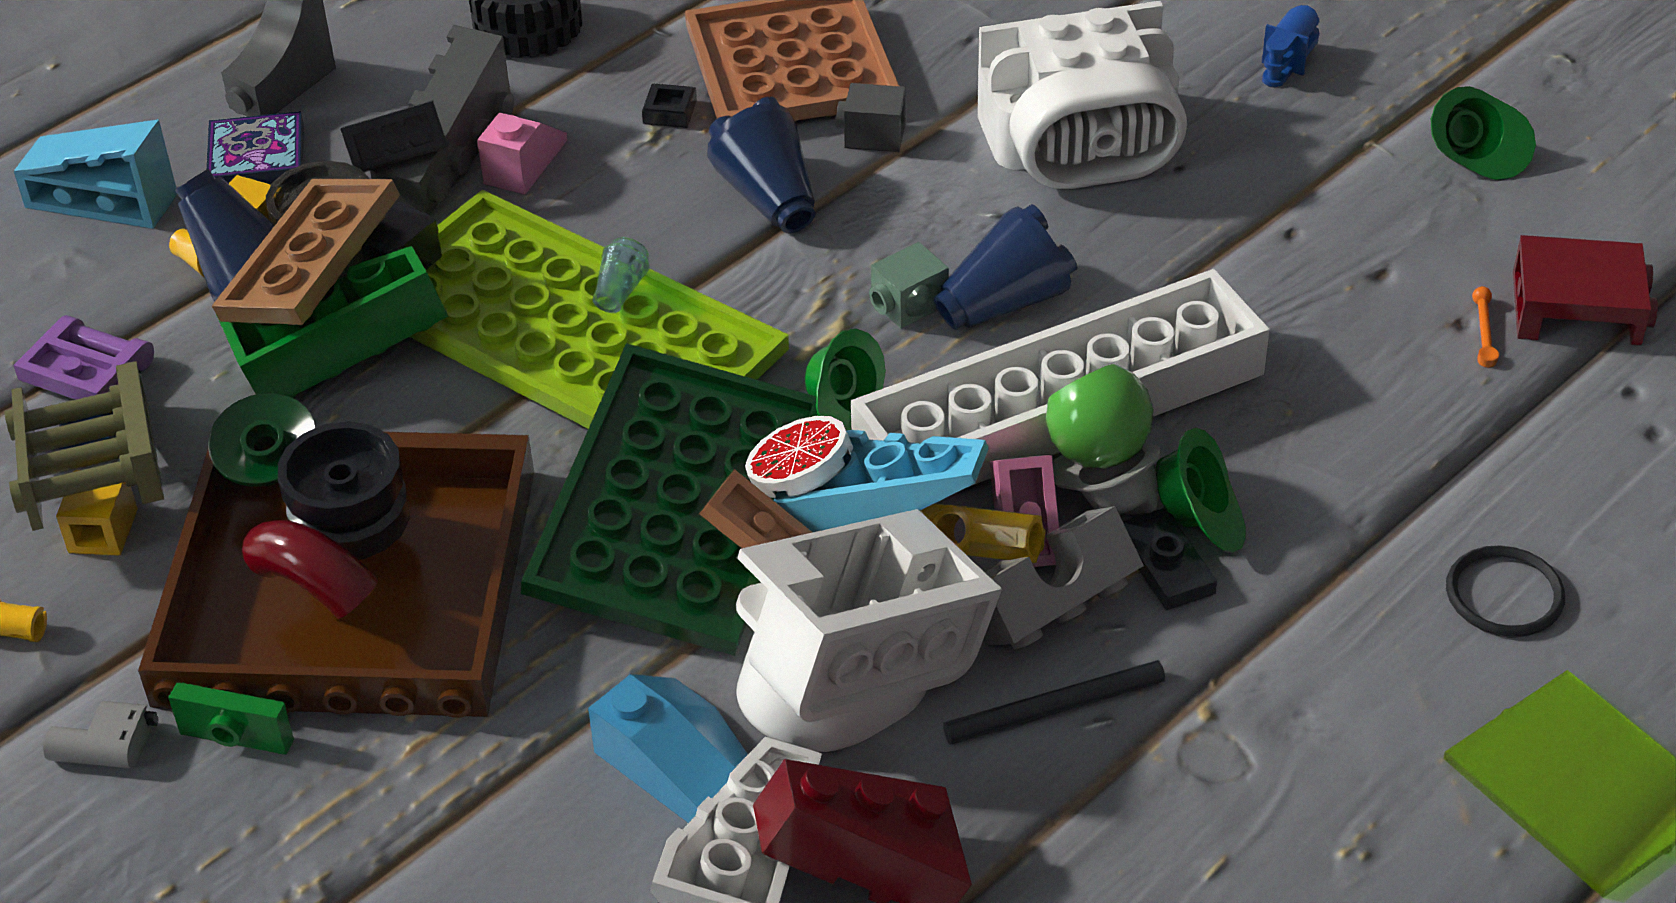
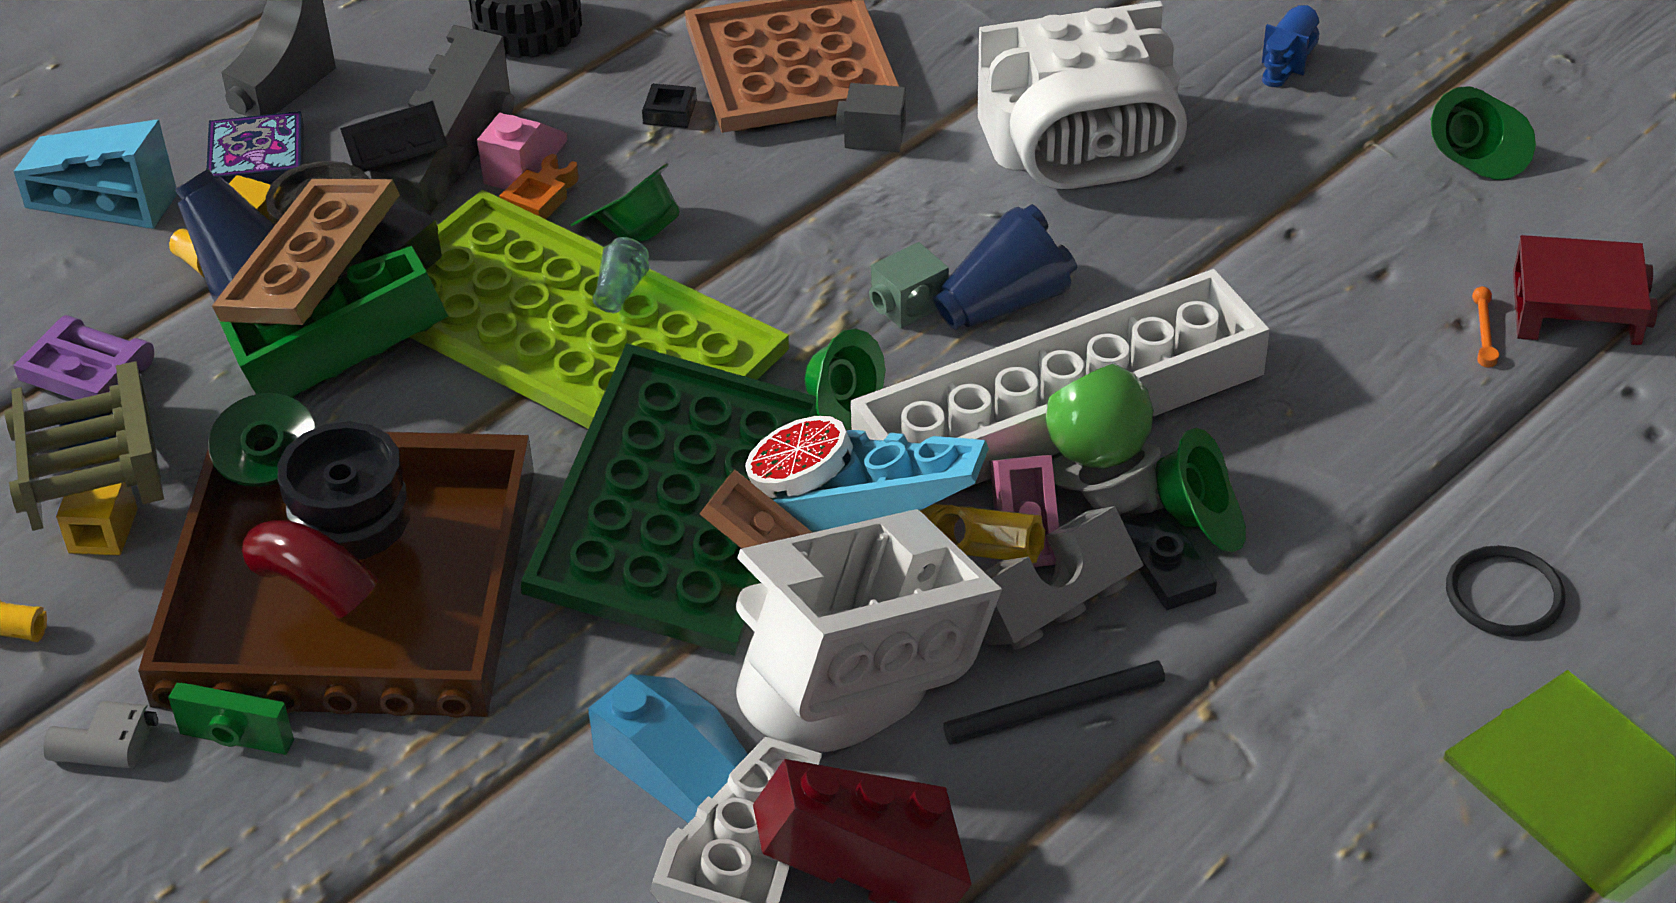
dark blue cone [707,97,816,233] -> none
none -> orange plate [499,153,579,219]
none -> green piece [570,163,680,242]

